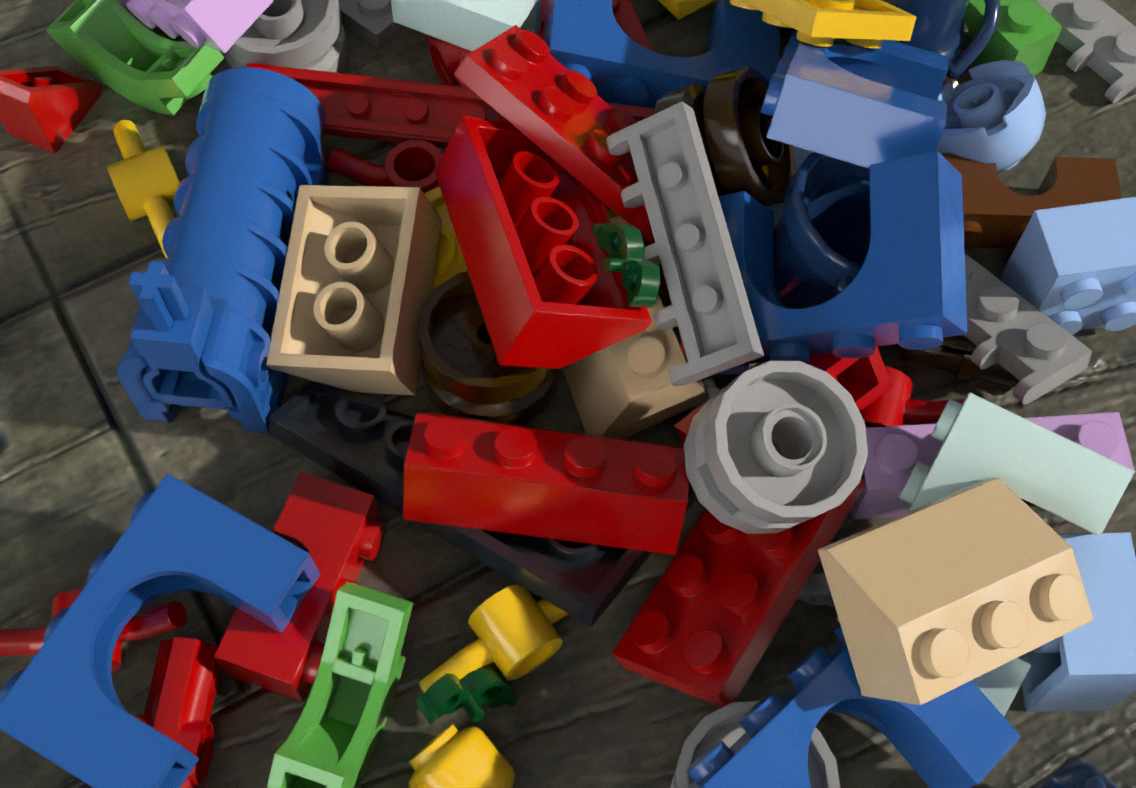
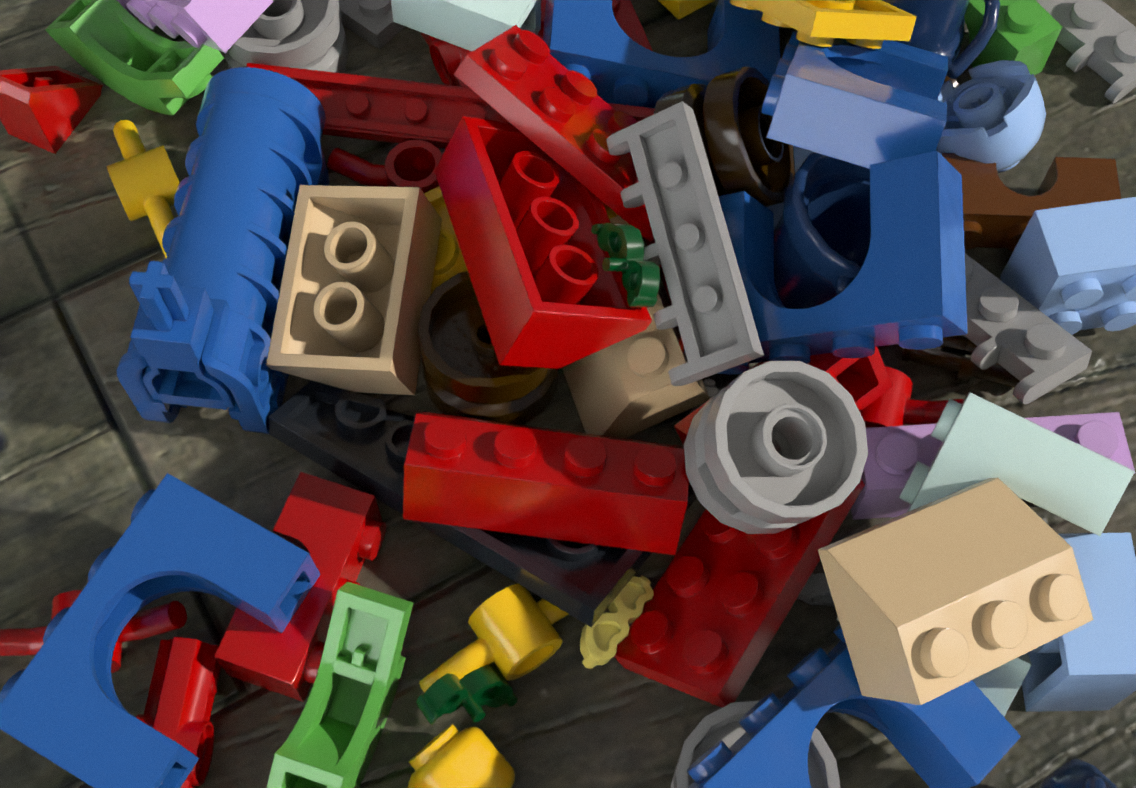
none -> light yellow piece [580,576,654,669]

